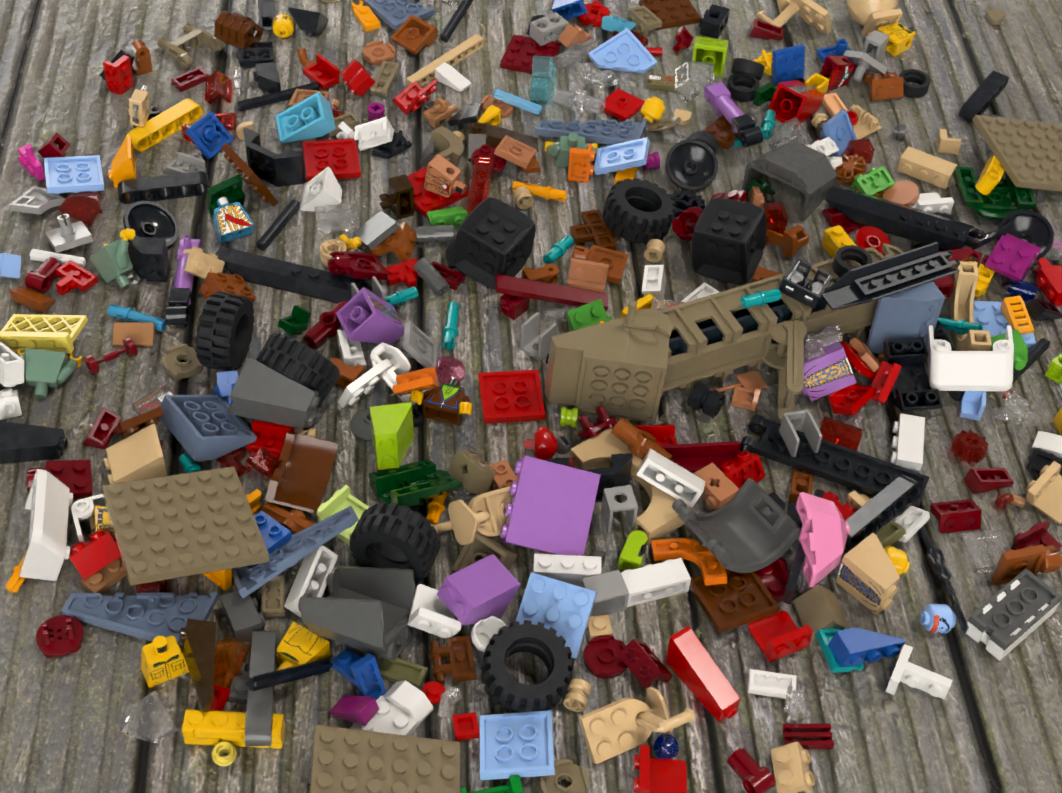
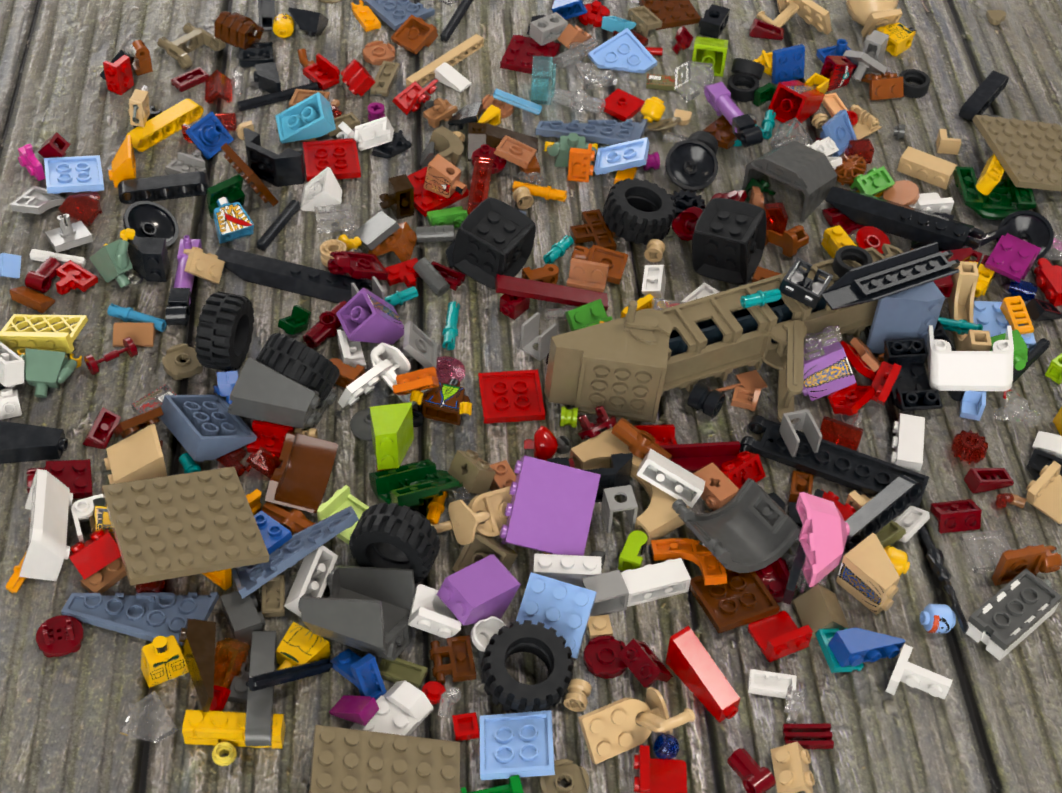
dark orange bracket [199,272,256,302] -> none
dark red bracket [1011,521,1062,553] -> none

